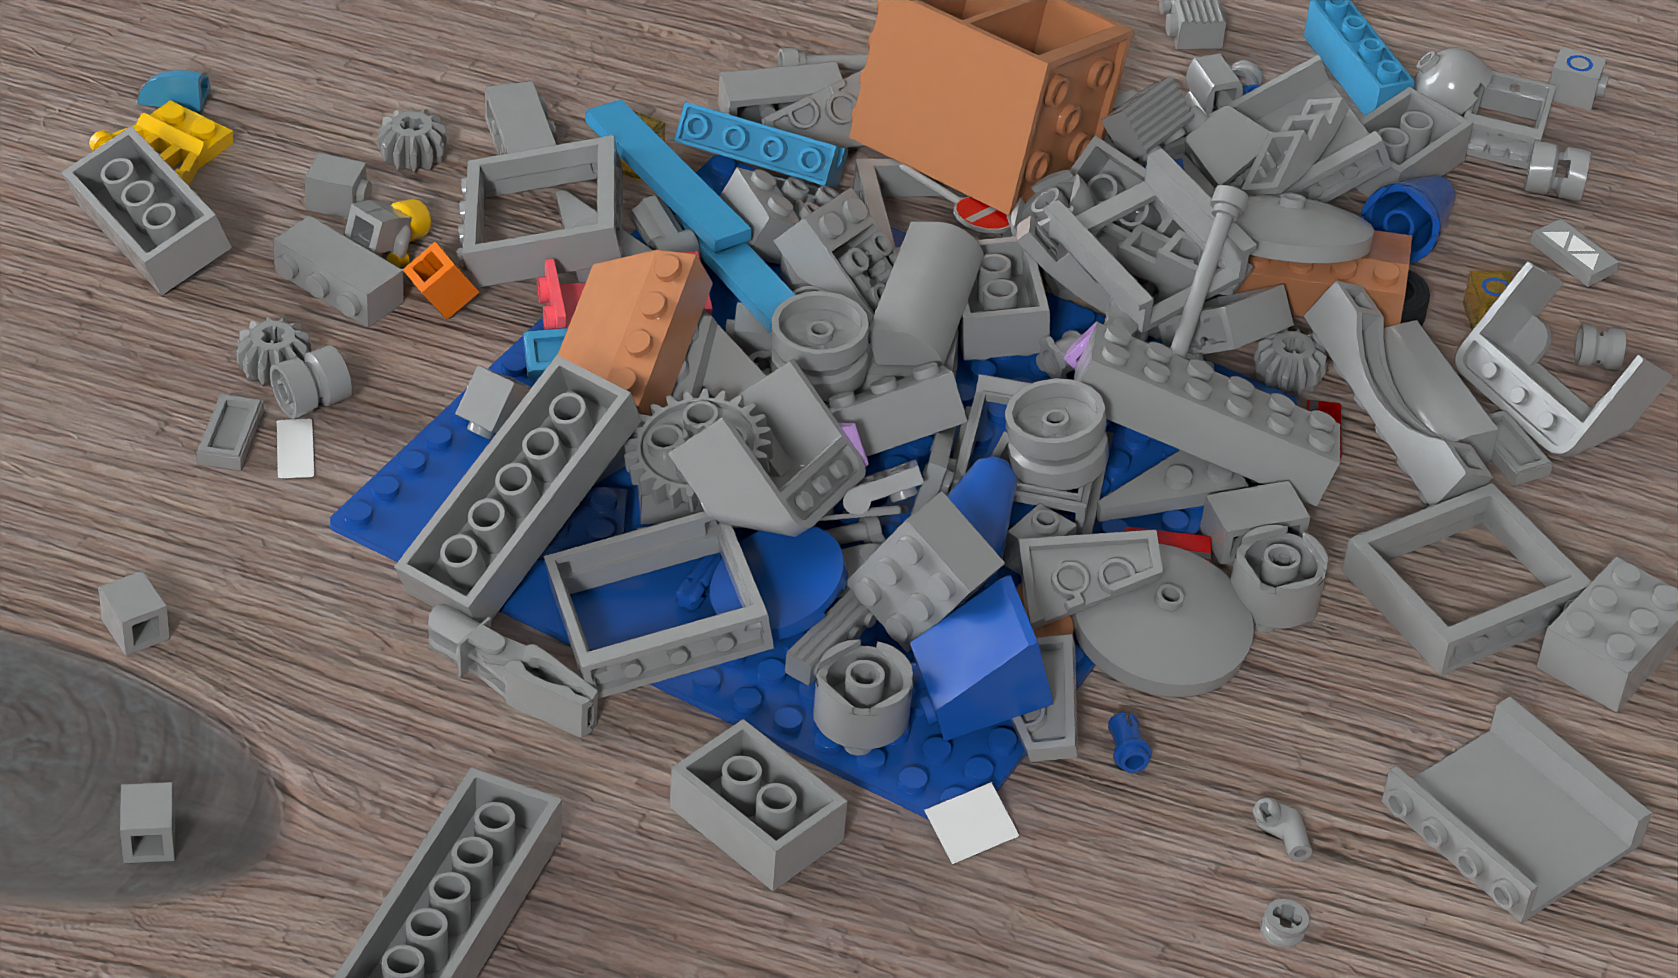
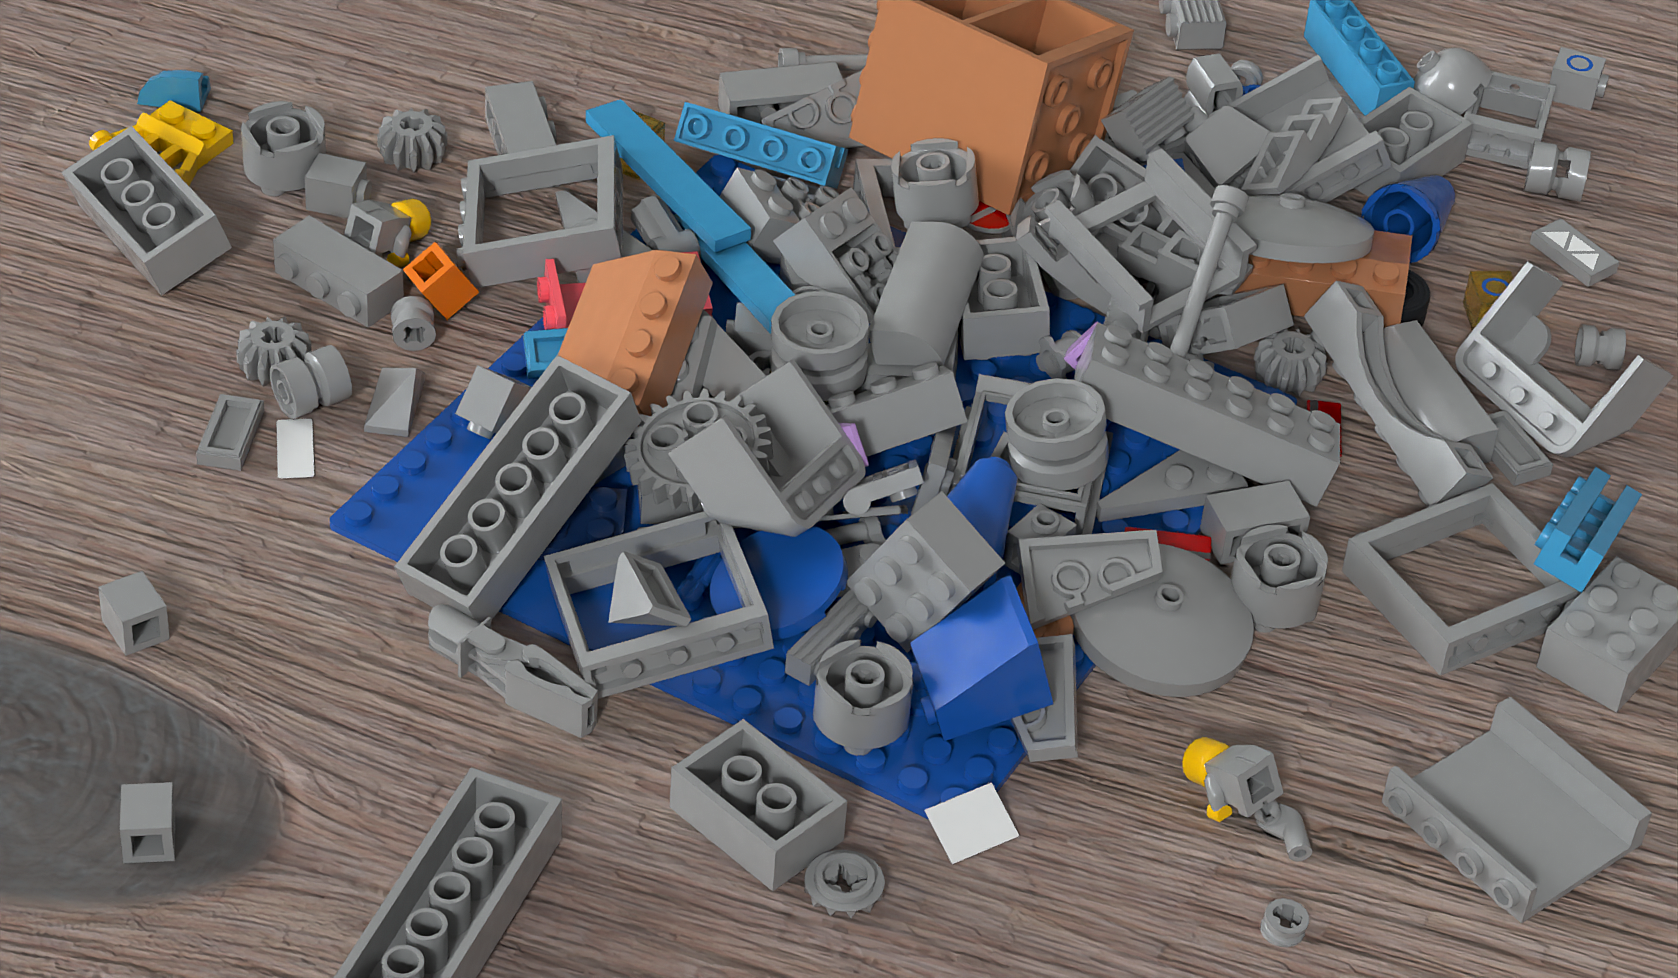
blue pin [1108,712,1152,773] -> none
none -> light grey brick [241,101,326,197]
none -> light grey slope [364,368,425,437]
none -> light grey wheel [391,296,436,351]
none -> light grey slope [608,551,691,626]
none -> light grey gear [804,850,885,919]
none -> light grey brick [891,138,979,229]
none -> light grey piece [1182,737,1284,823]
none -> dark azure brick [1533,467,1642,593]

